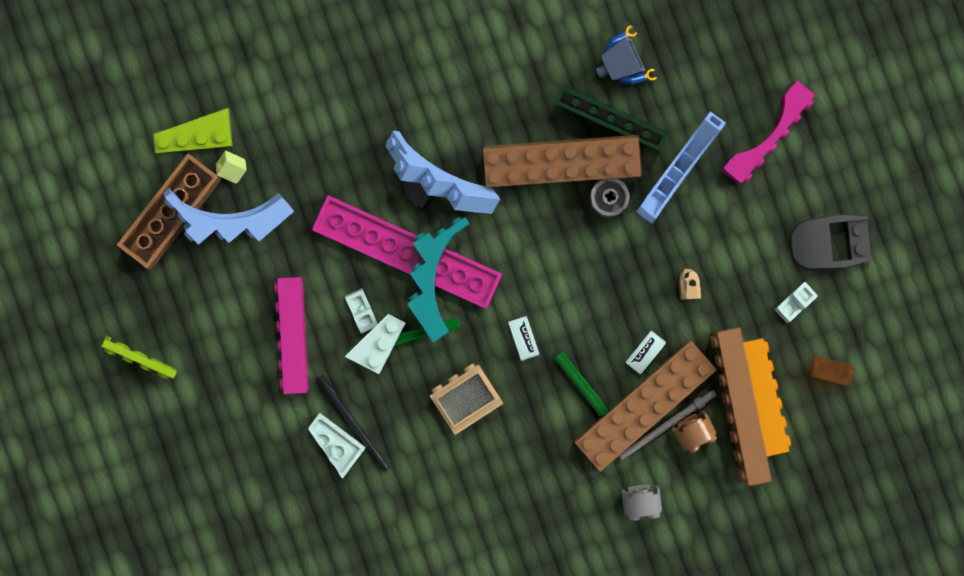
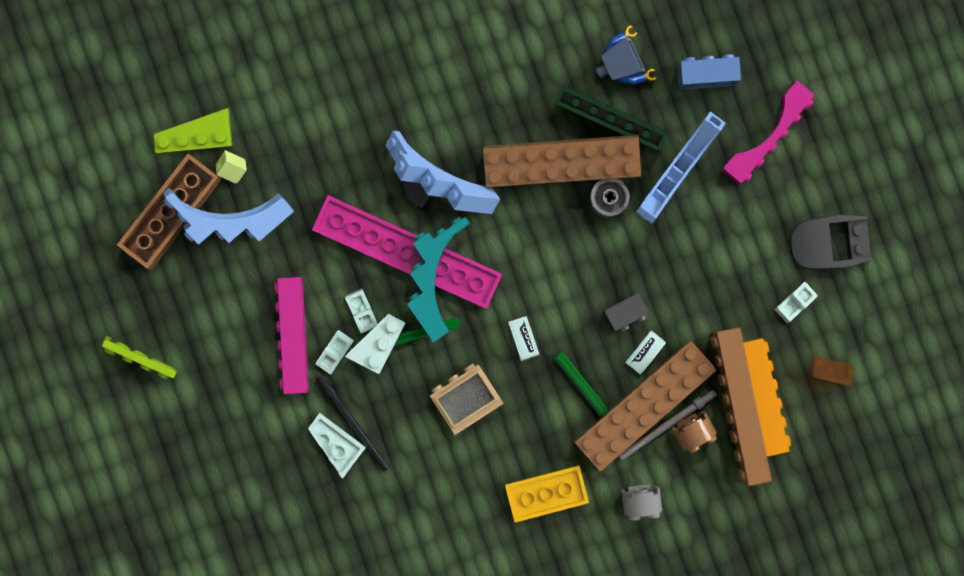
tan rock [679,269,701,300] -> none
none -> light aqua slope [315,330,354,374]
none -> yellow plate [505,465,589,522]
none -> dark grey brick [603,293,649,333]
none -> medium blue brick [676,54,741,90]

